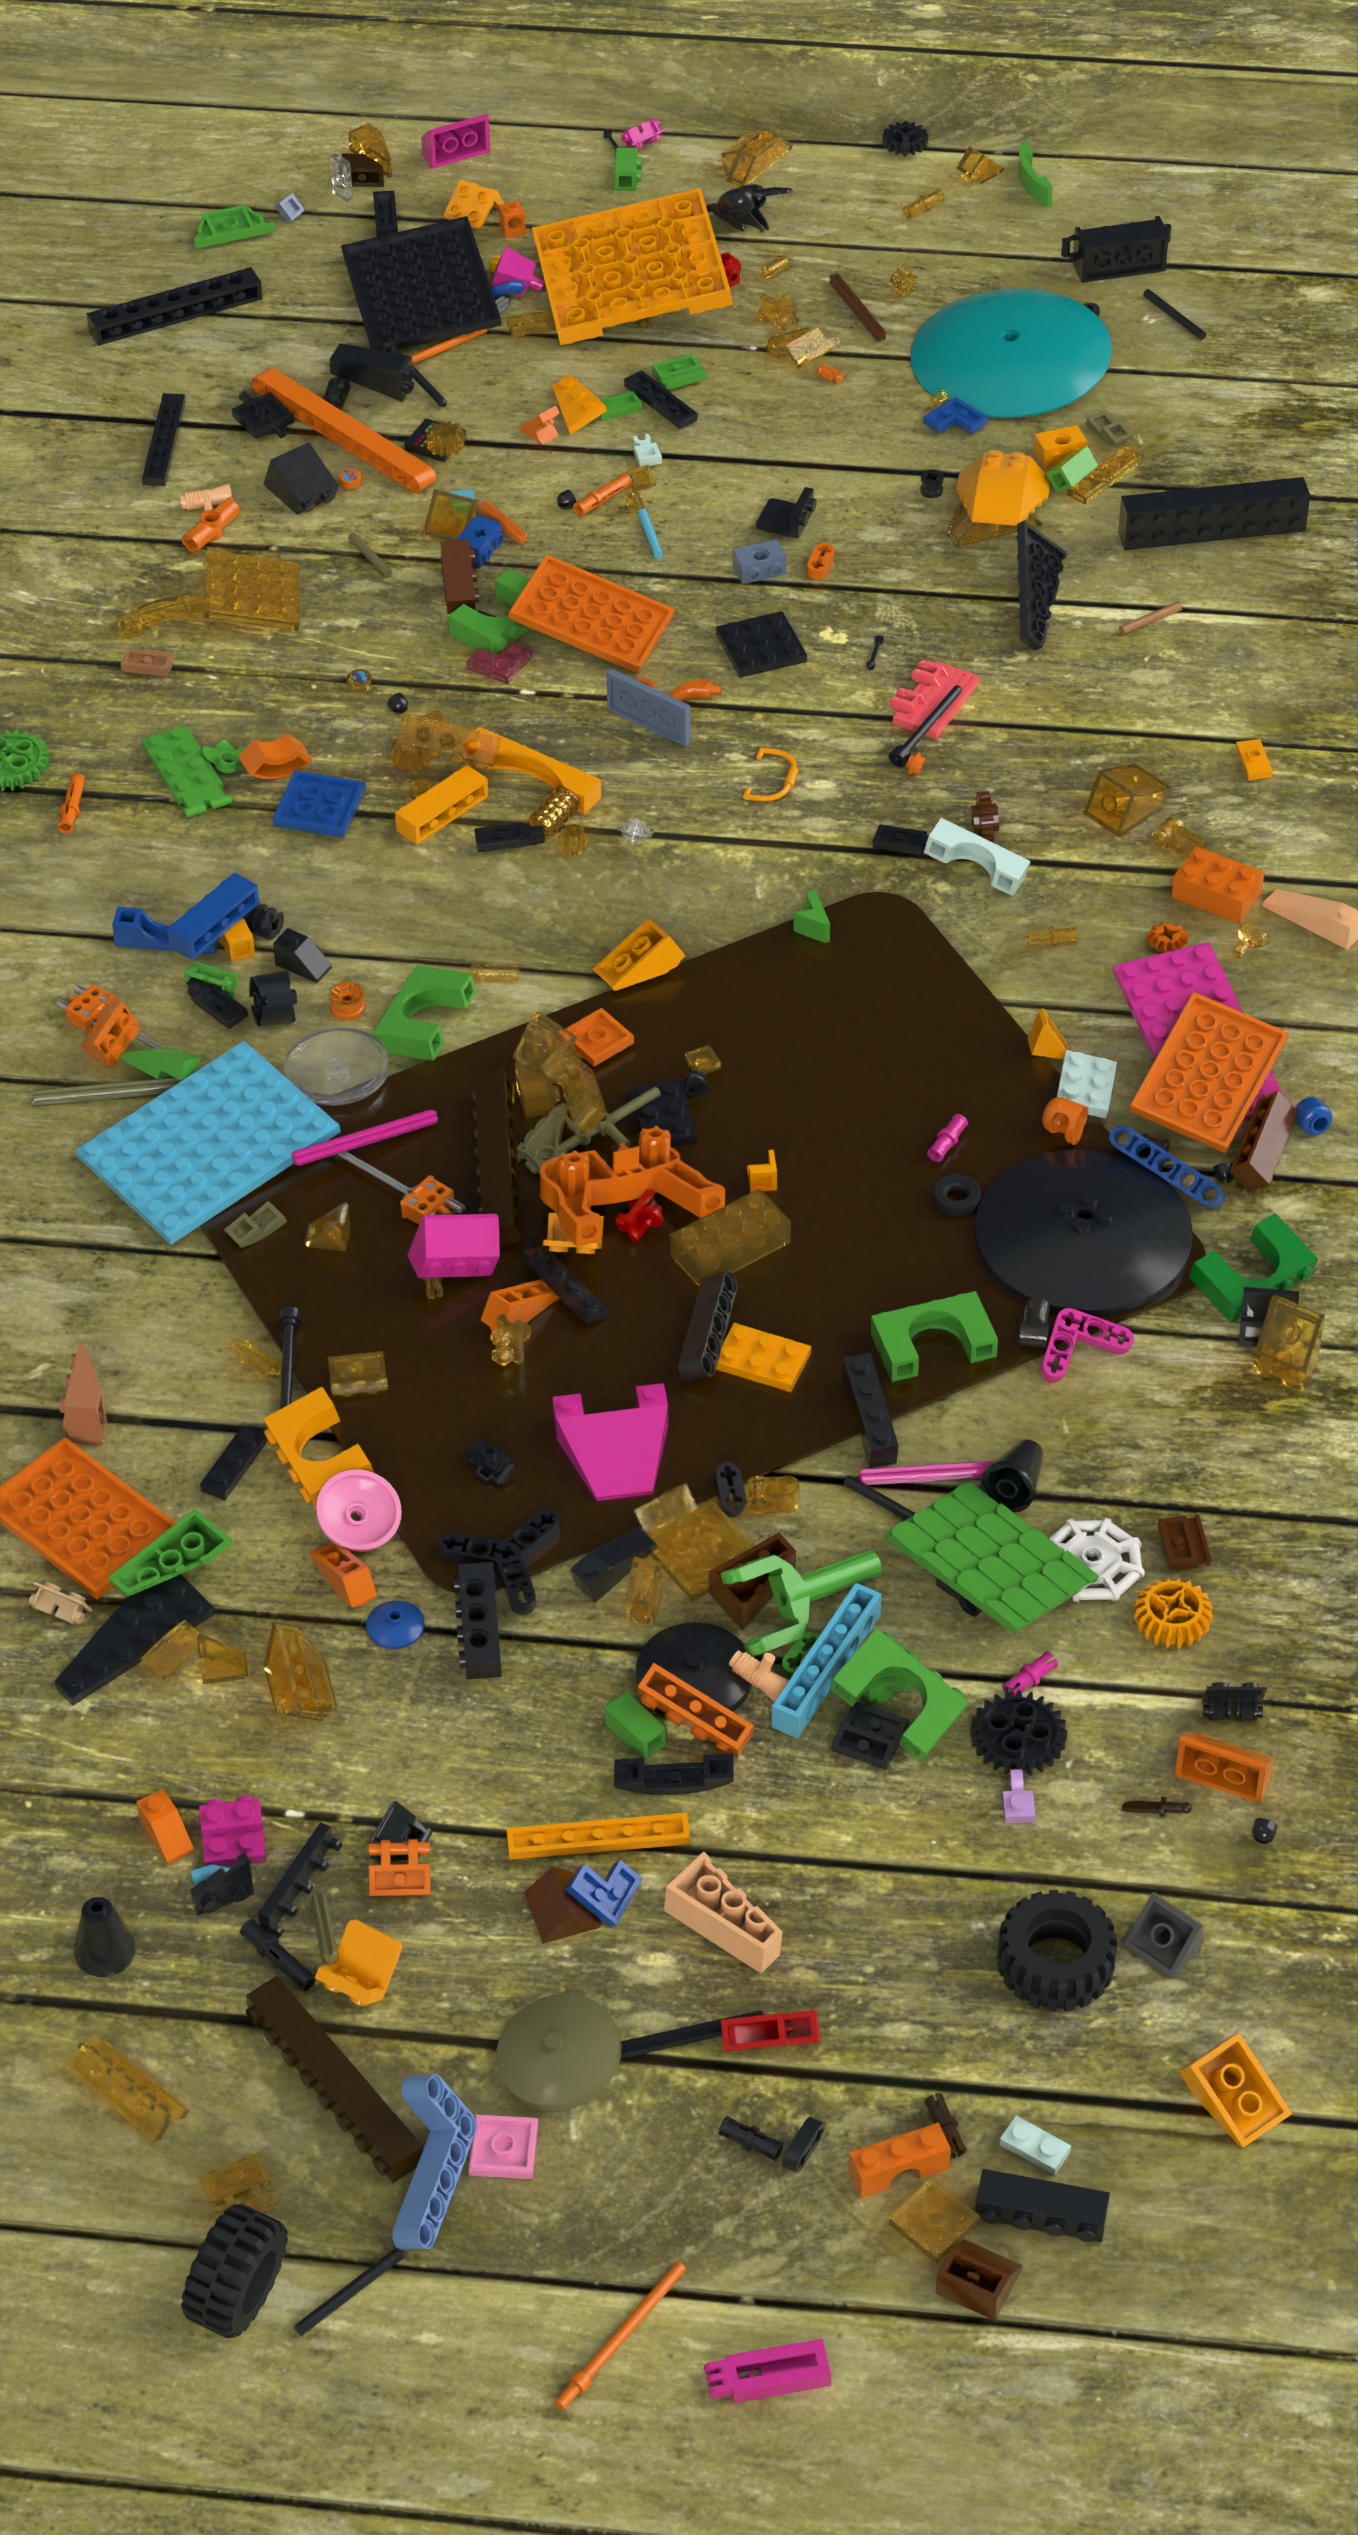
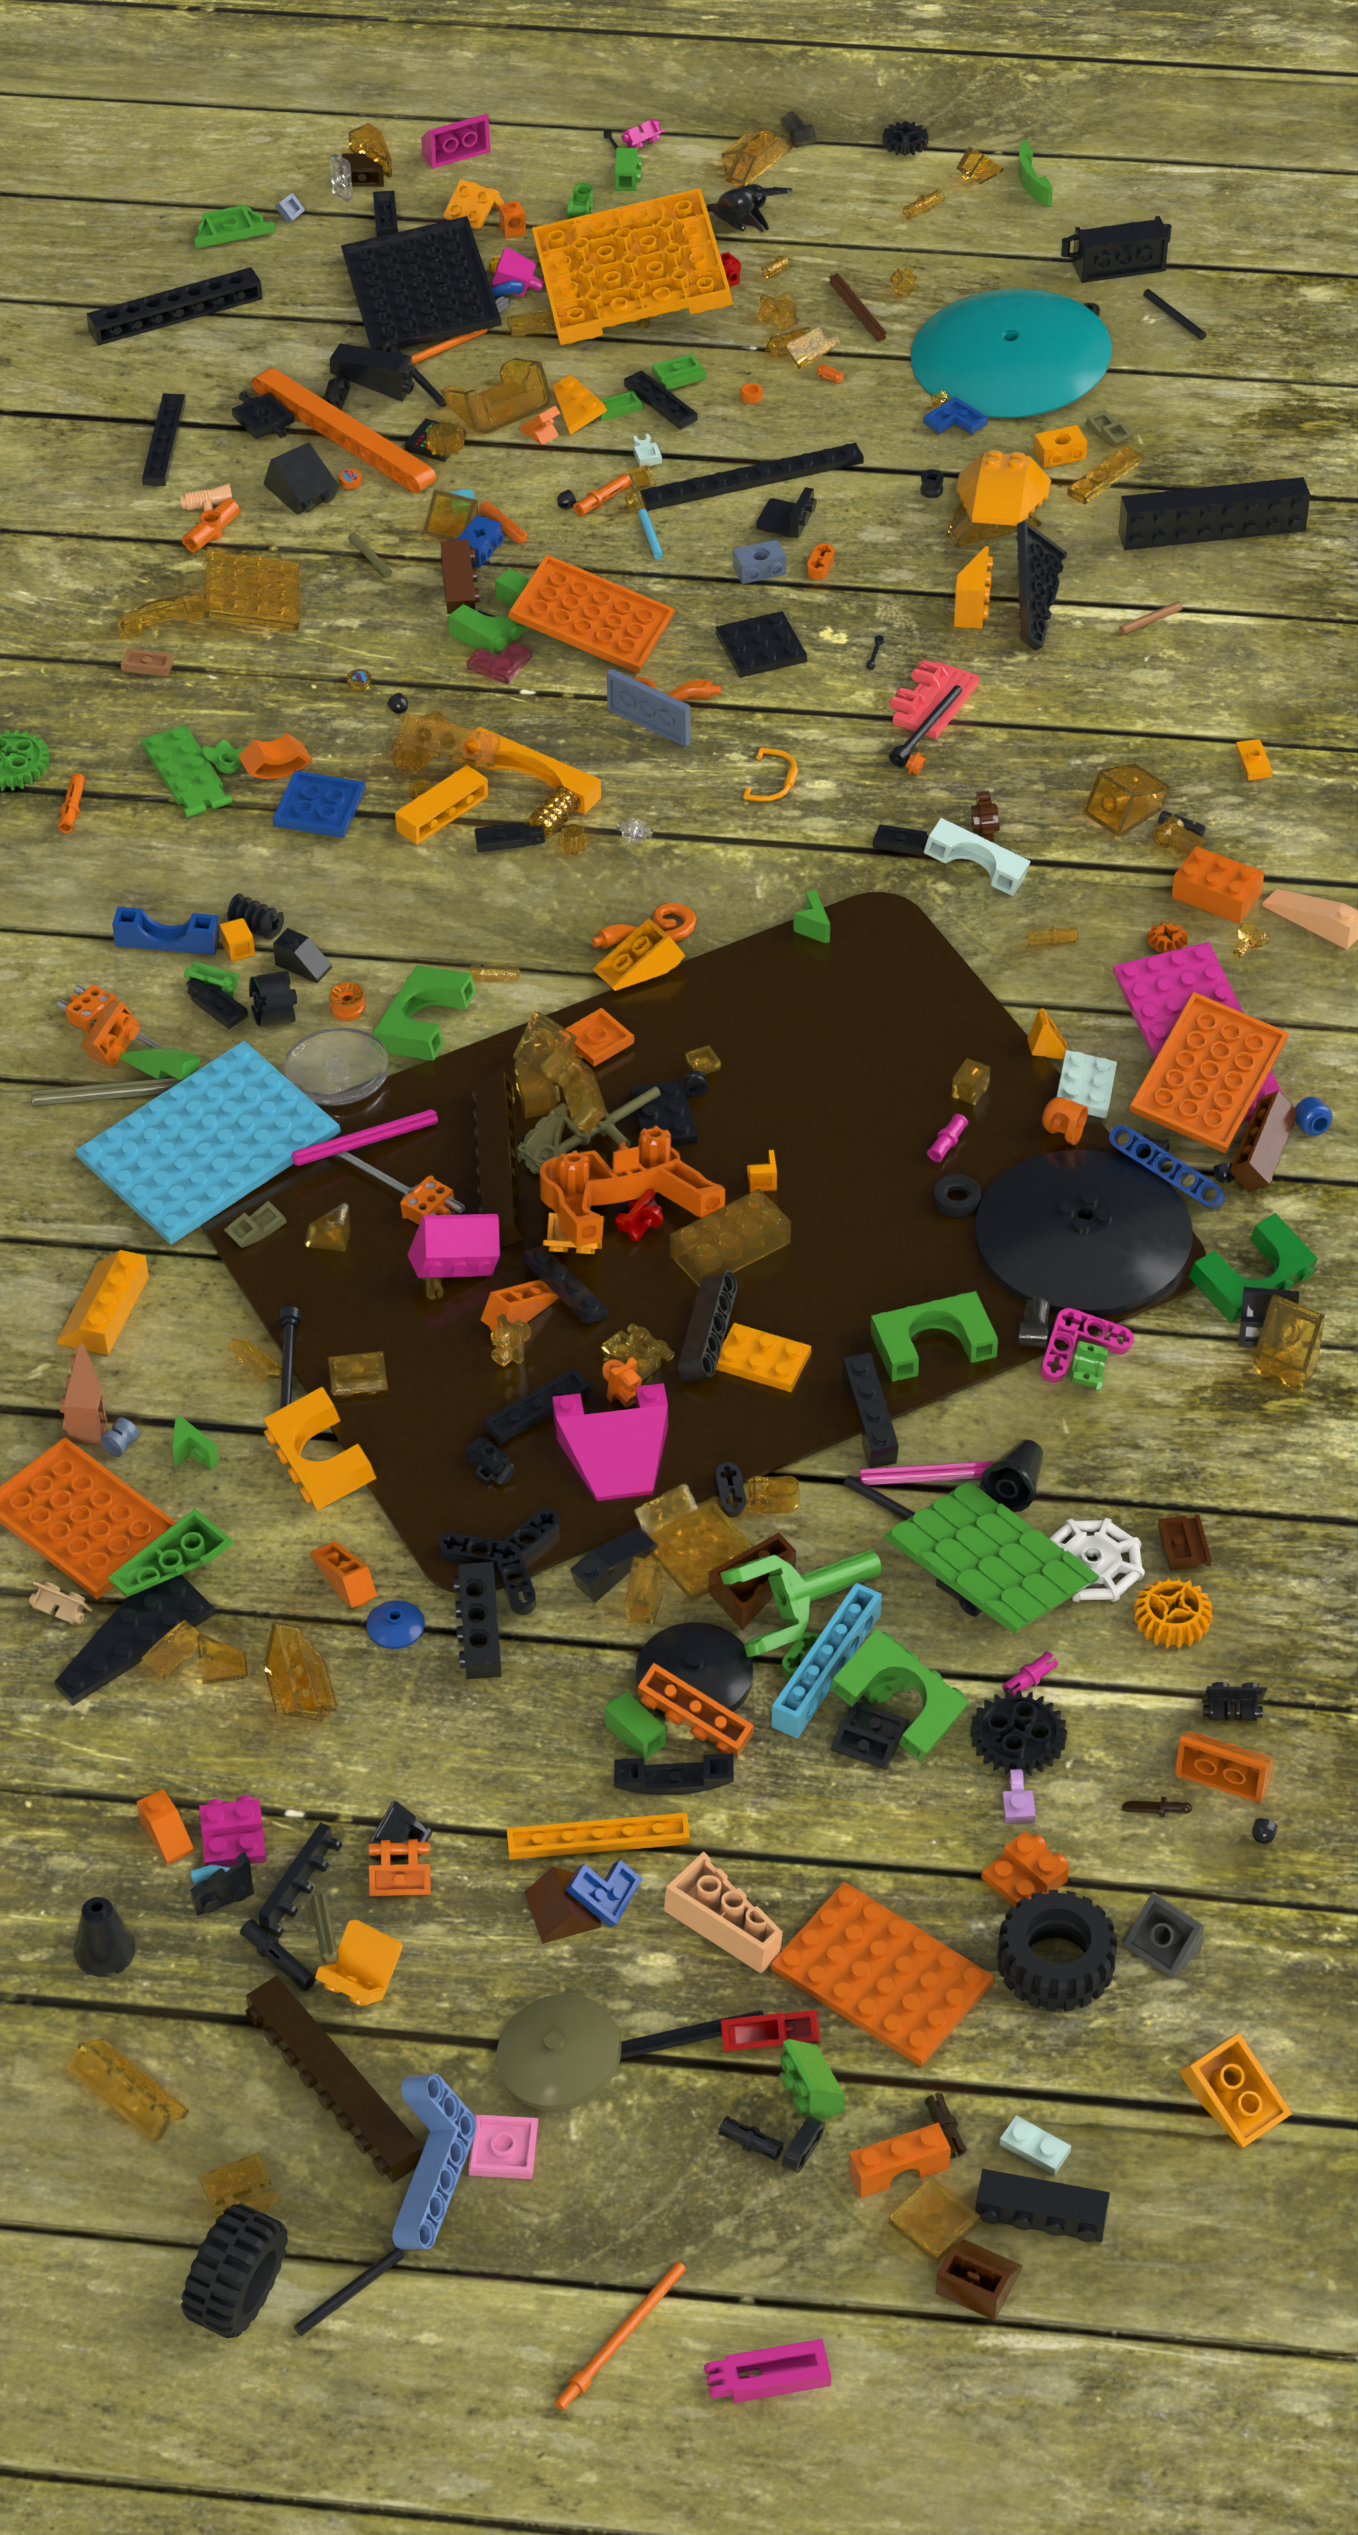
blue brick [167,872,259,960] -> none
black plate [200,1425,267,1501] -> none
bright pink dish [316,1470,402,1552] -> none
light nougat piece [729,1650,789,1702] -> none
brick [1046,446,1098,493] -> none
none -> light orange slope [56,1250,149,1356]
none -> sand blue wheel [100,1418,140,1457]
none -> bright green slope [172,1415,219,1469]
none -> clear yellow windscreen [441,358,551,434]
none -> black plate [483,1368,591,1444]
none -> bright green piece [567,183,593,219]
none -> orange plant [591,903,696,949]
none -> clear yellow plate [602,1323,674,1381]
none -> orange hips [602,1356,642,1408]
none -> black plate [640,443,864,511]
none -> orange tile [740,383,763,404]
none -> orange plate [771,1882,994,2067]
none -> bright green slope [780,2039,844,2121]
none -> clear smoke piece [781,111,816,148]
none -> clear yellow brick [952,1058,990,1105]
none -> light orange slope [954,546,993,629]
none -> orange plate [981,1830,1069,1908]
none -> bright green piece [1068,1341,1108,1391]
none -> black axle [1158,811,1206,839]

